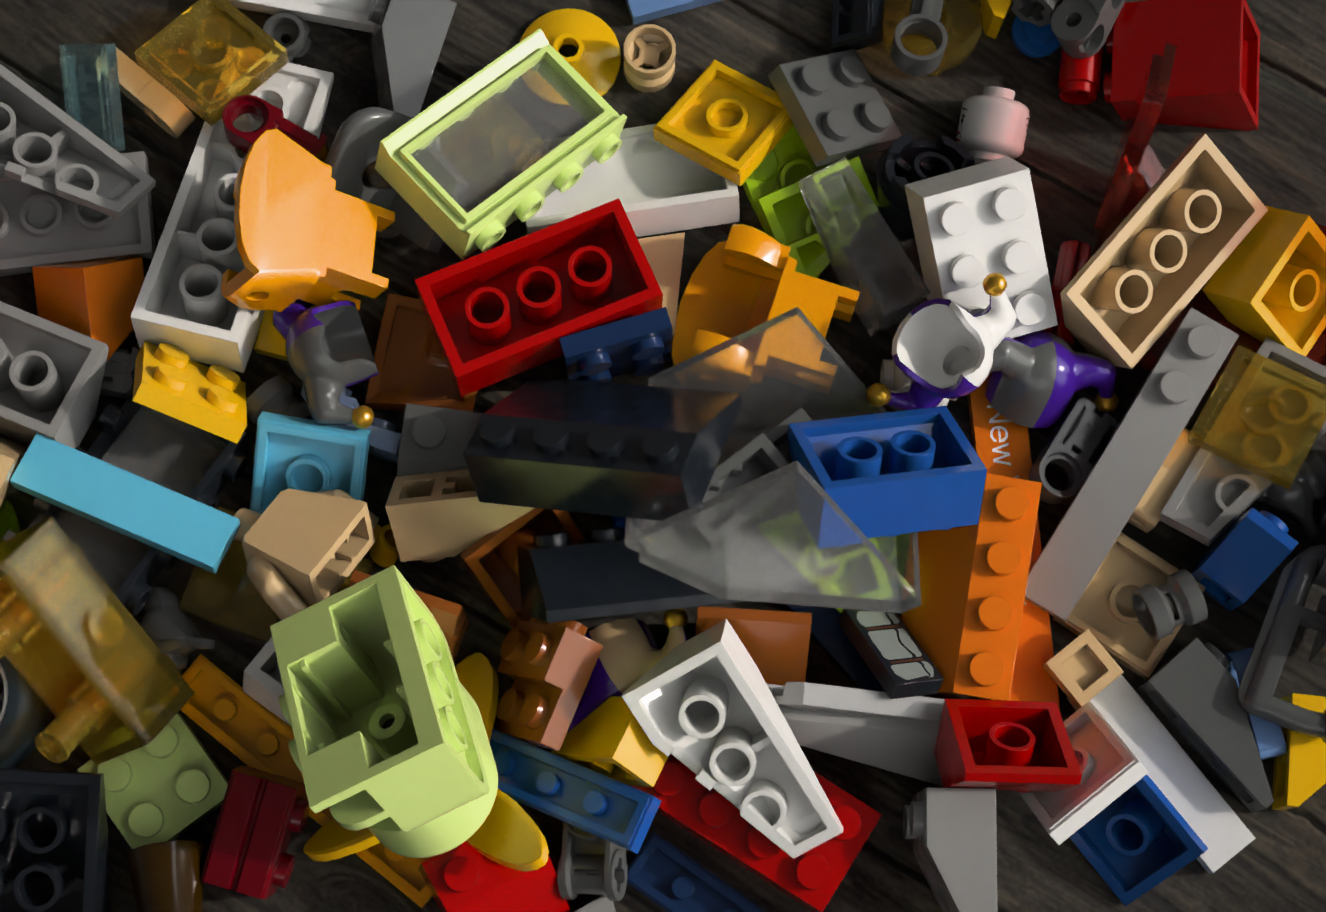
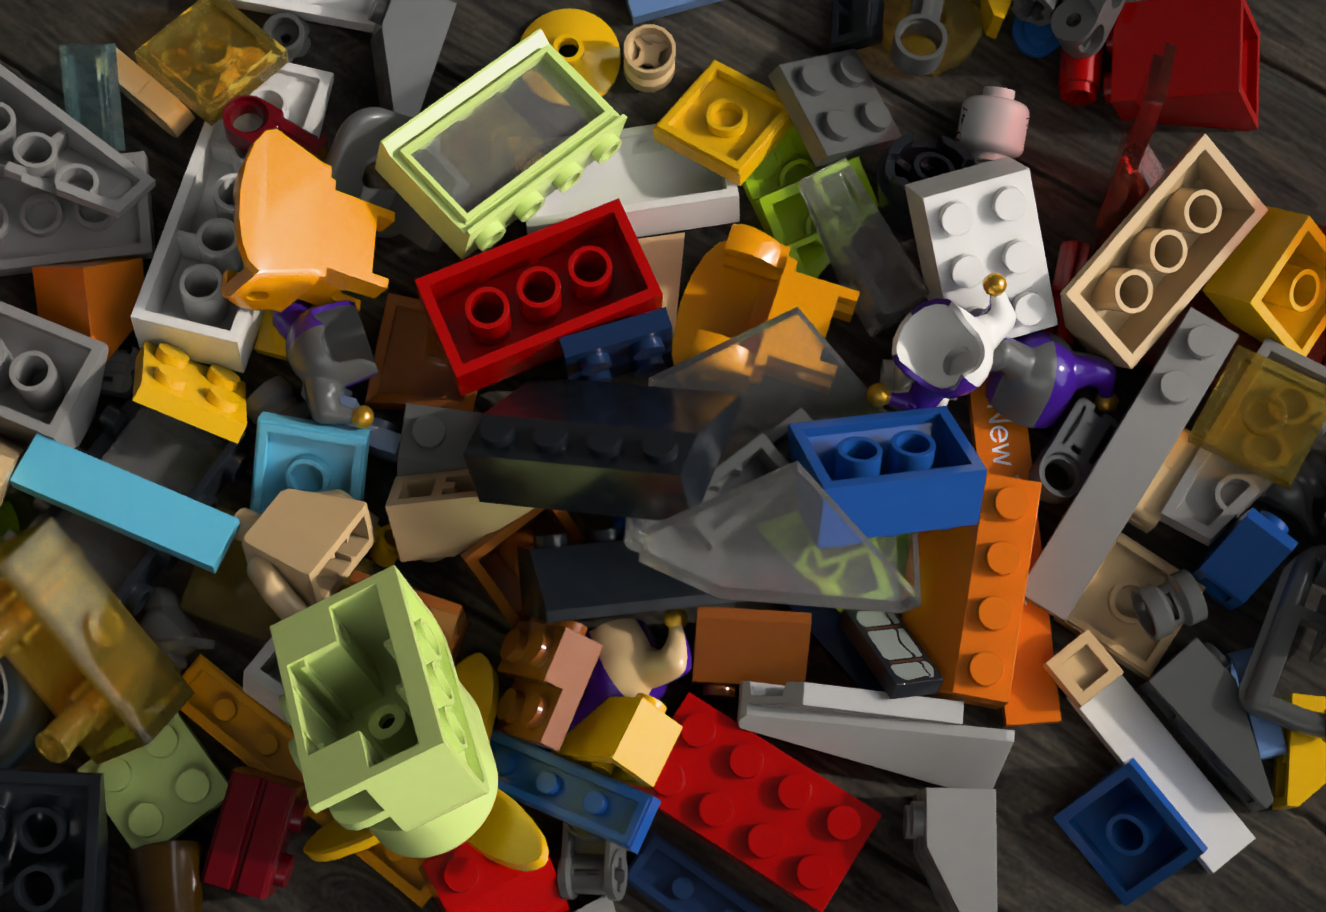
white wedge [621,619,844,859] -> none
red slope [934,699,1082,793] -> none
tile [1019,701,1149,845] -> none

